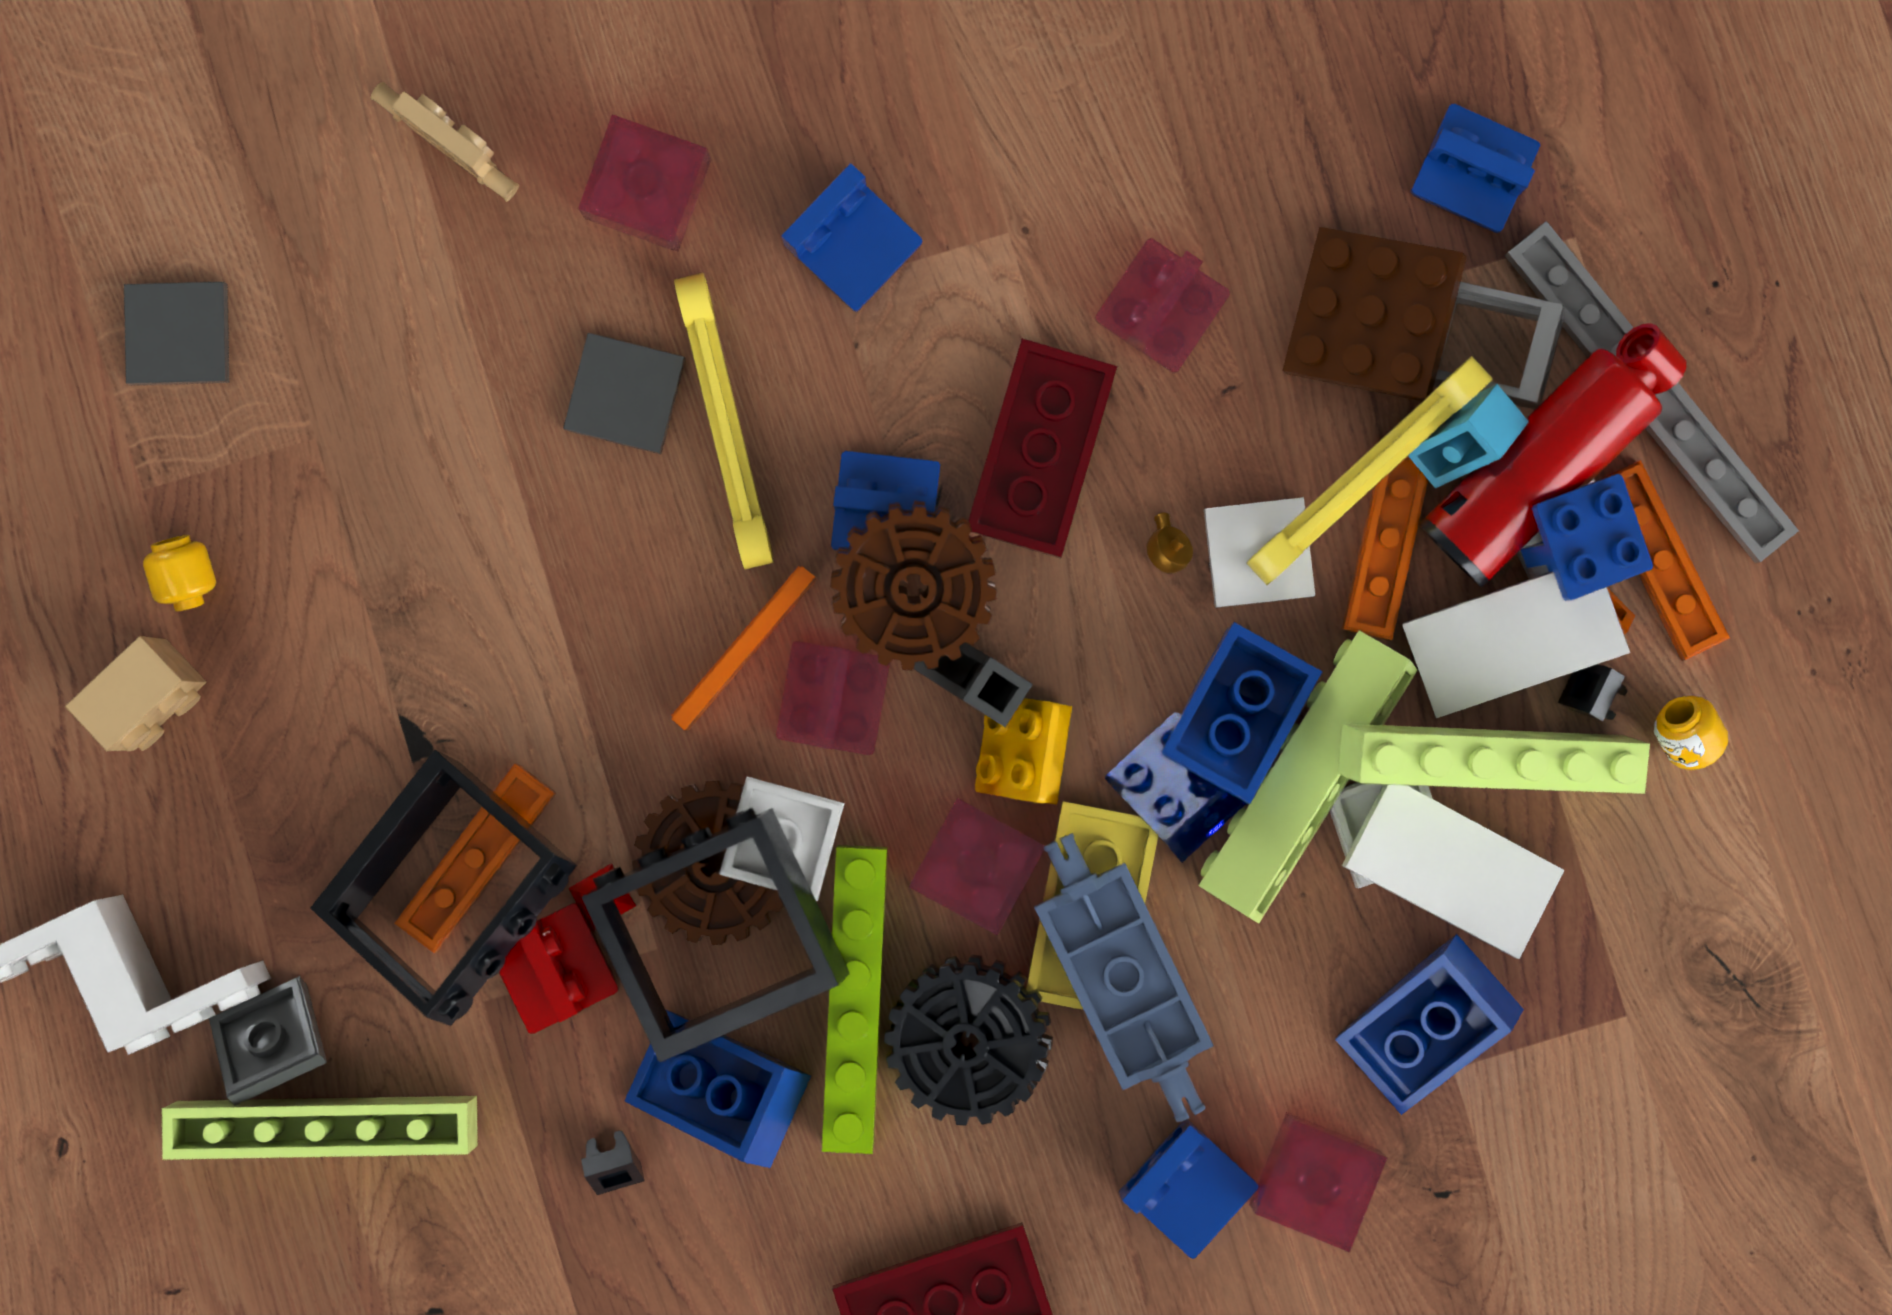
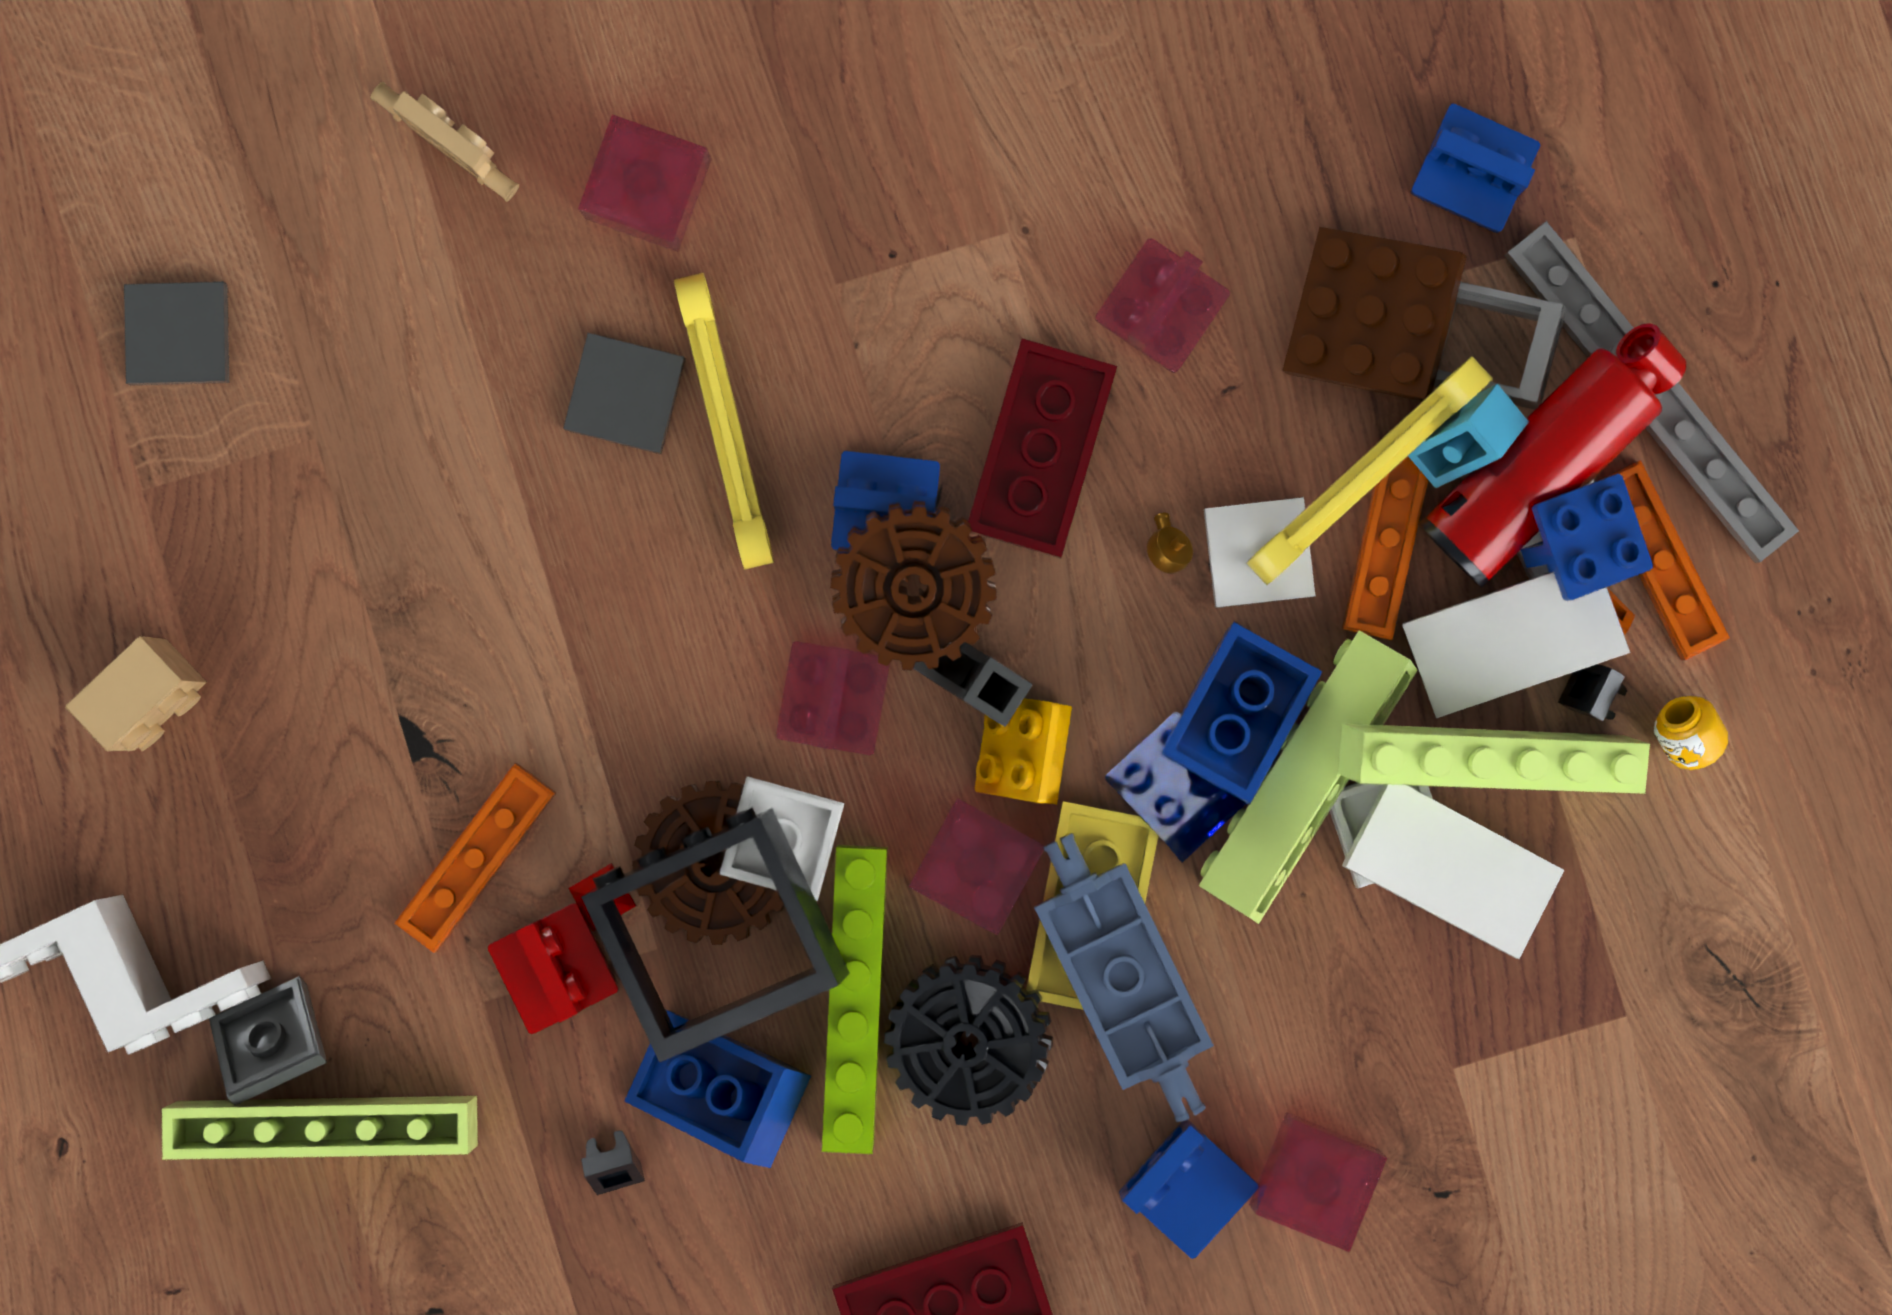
yellow head [143,535,216,612] -> none
black window [310,750,577,1026] -> none
orange tile [671,566,817,730] -> none
blue bracket [781,163,922,312] -> none
blue slope [1335,934,1524,1115] -> none

